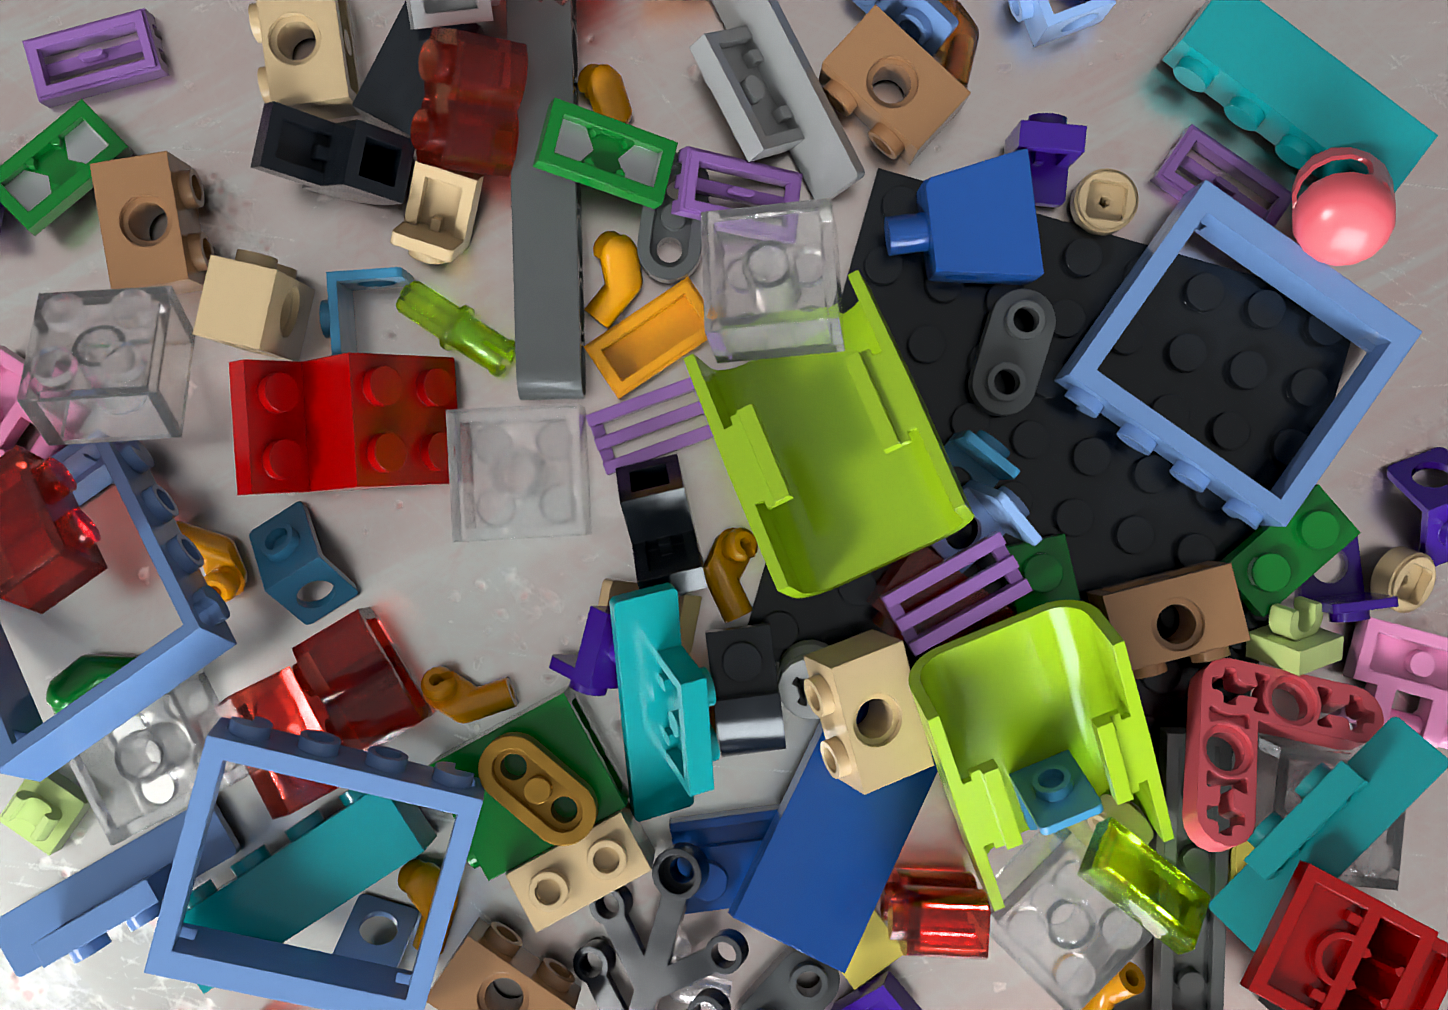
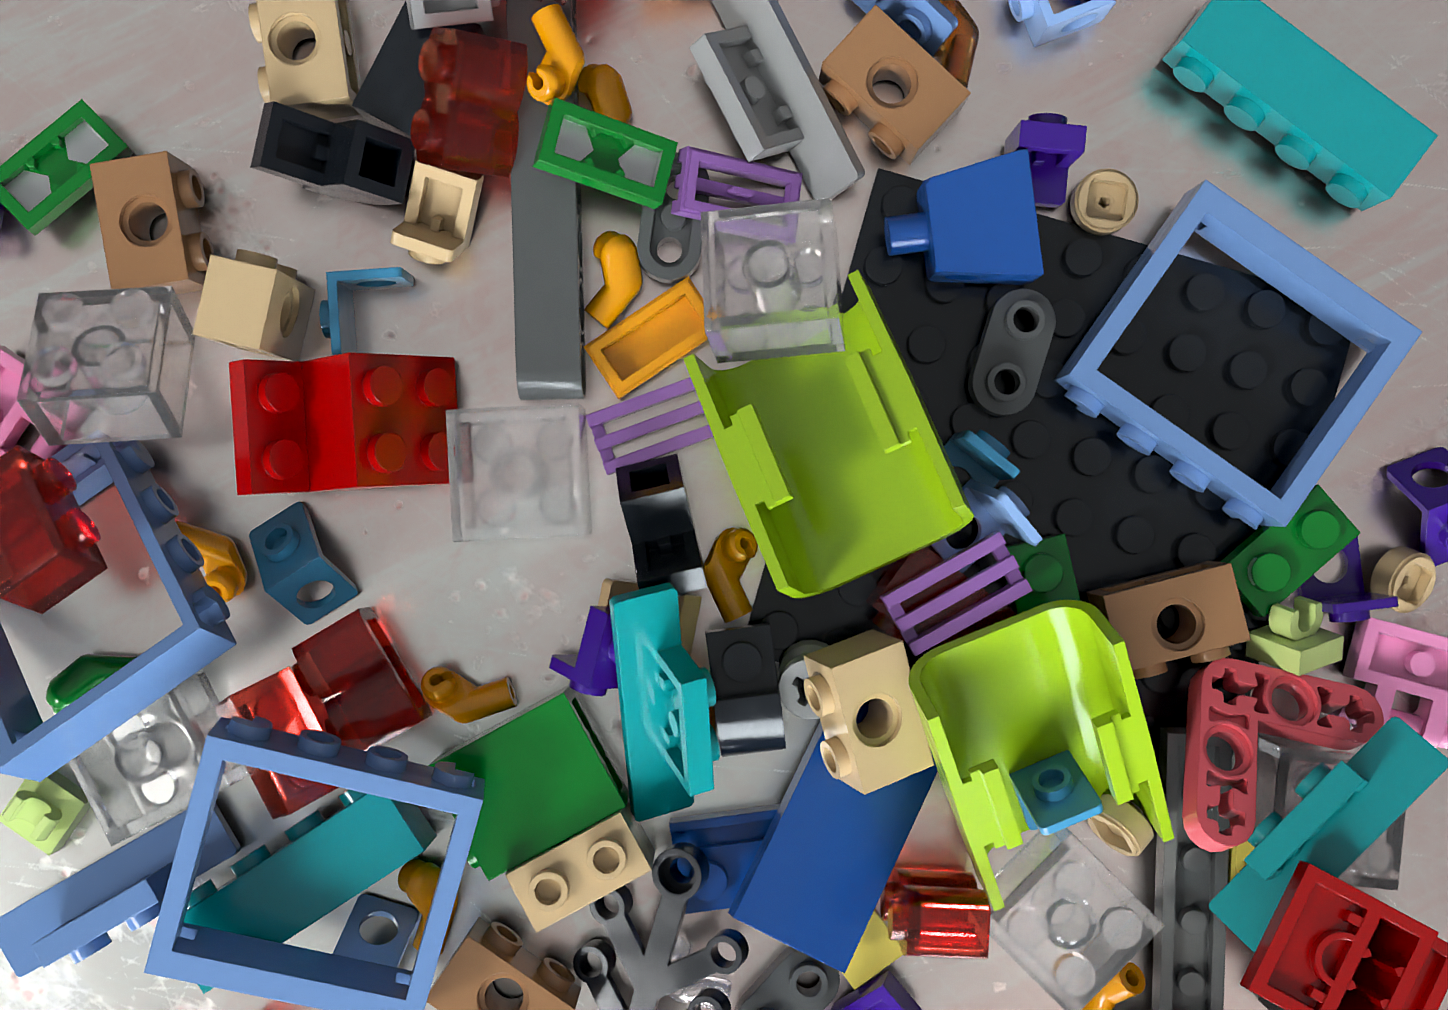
medium lavender tile [22,8,170,108] -> none
clear neon green axle [396,281,515,378] -> none
pearl gold plate [478,732,598,846] -> none
clear neon green tile [1077,817,1211,955] -> none
medium lavender tile [1150,124,1292,227] -> none
coral helmet [1292,147,1396,266] -> none
none -> light orange arm [526,4,585,105]

